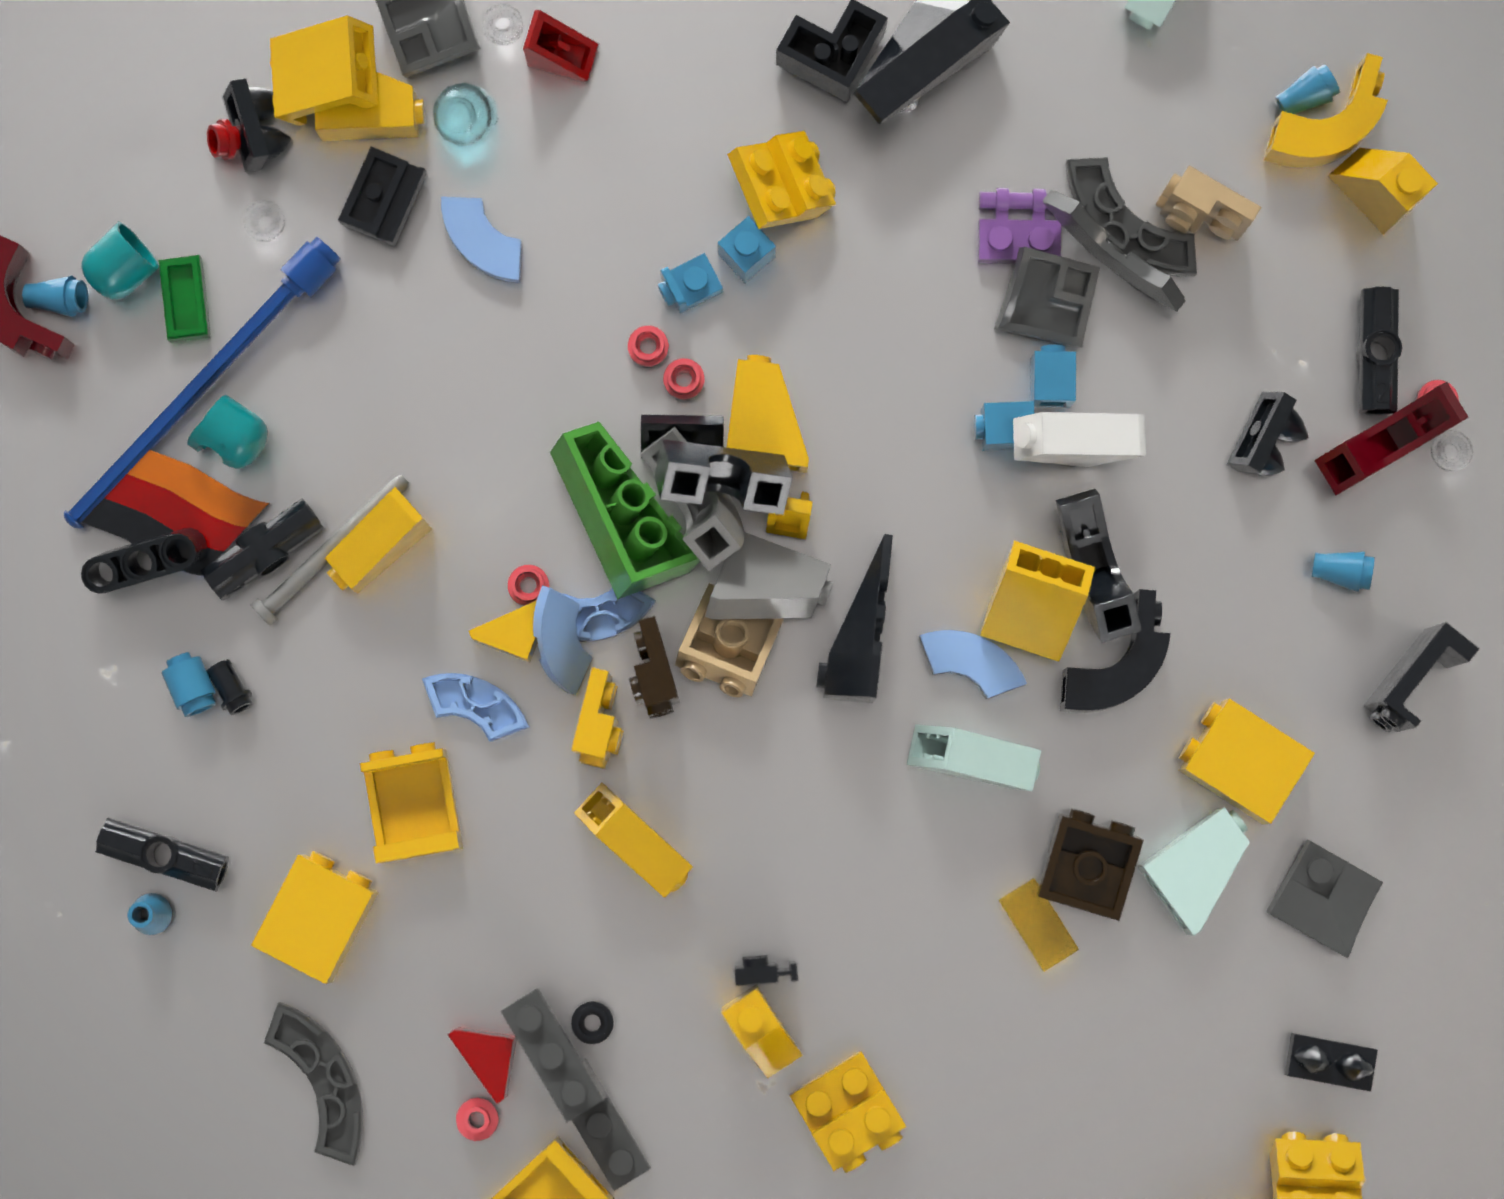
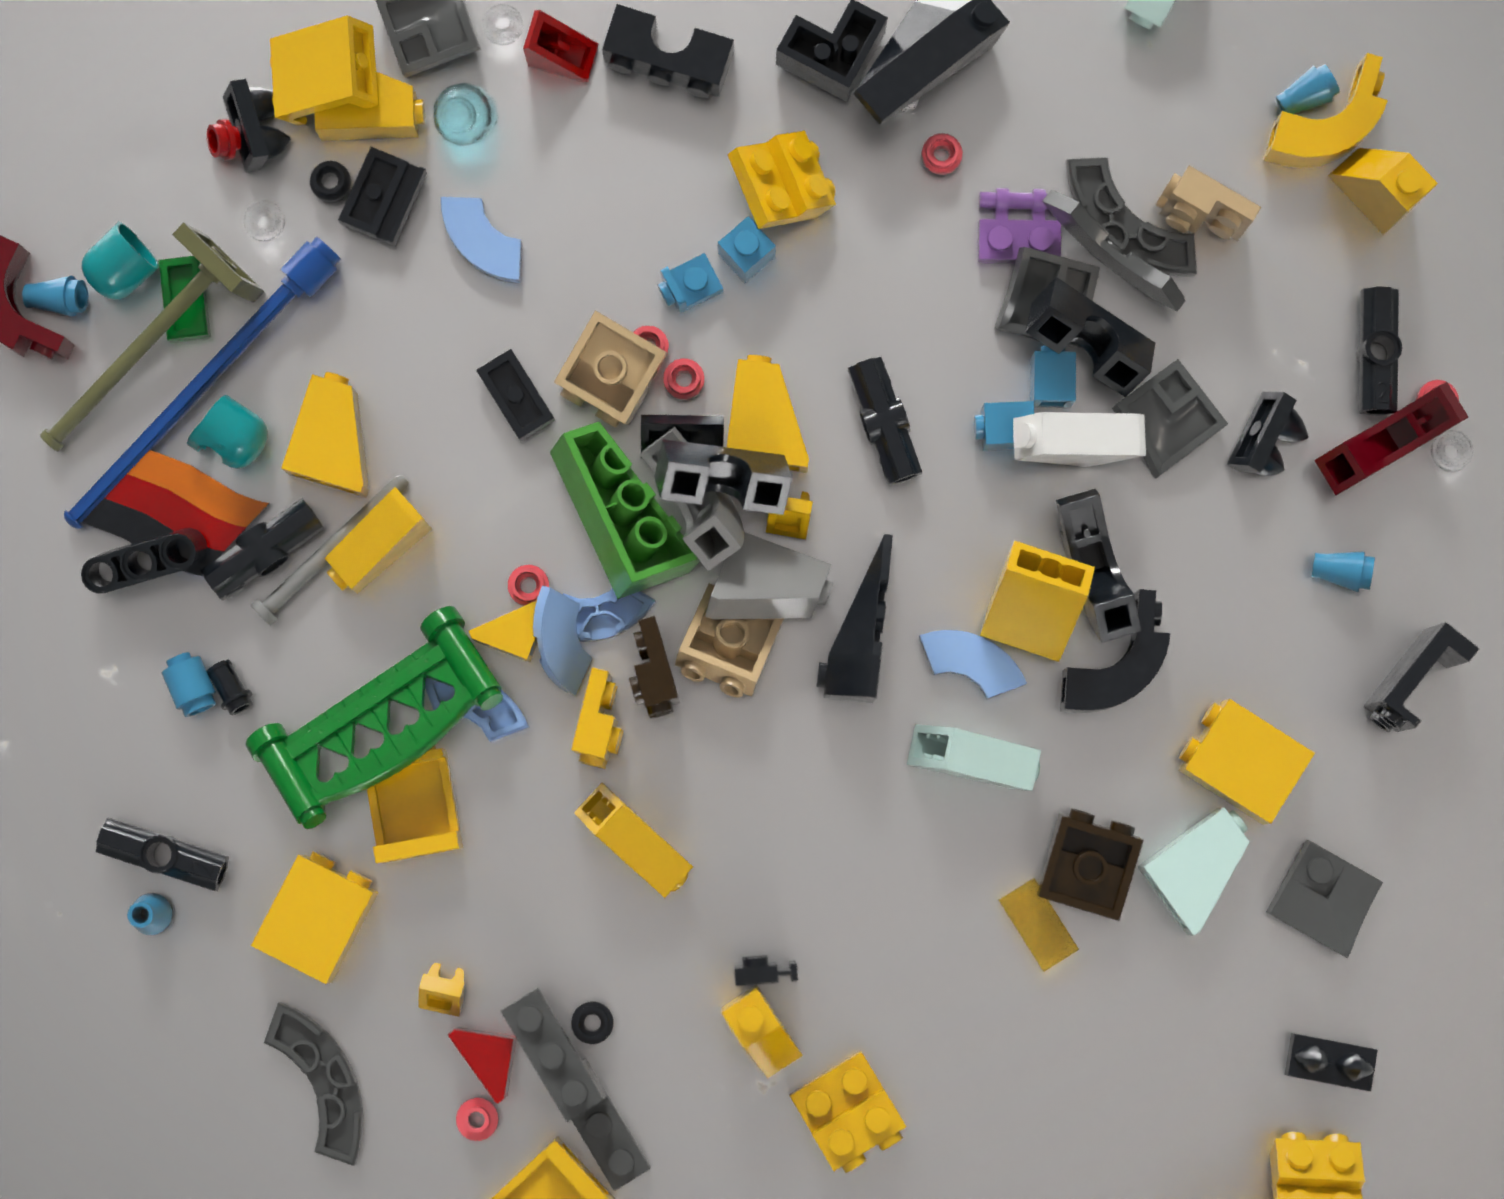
none -> olive tile [40,222,264,452]
none -> green piece [245,606,503,829]
none -> yellow slope [281,372,369,498]
none -> black plate [310,161,351,202]
none -> yellow tile [418,963,464,1017]
none -> black plate [476,349,555,442]
none -> tan plate [554,310,668,428]
none -> black arch [602,4,734,98]
none -> black piece [848,357,922,485]
none -> coral plate [921,133,962,175]
none -> black arch [1025,277,1155,397]
none -> dark grey plate [1112,359,1228,479]

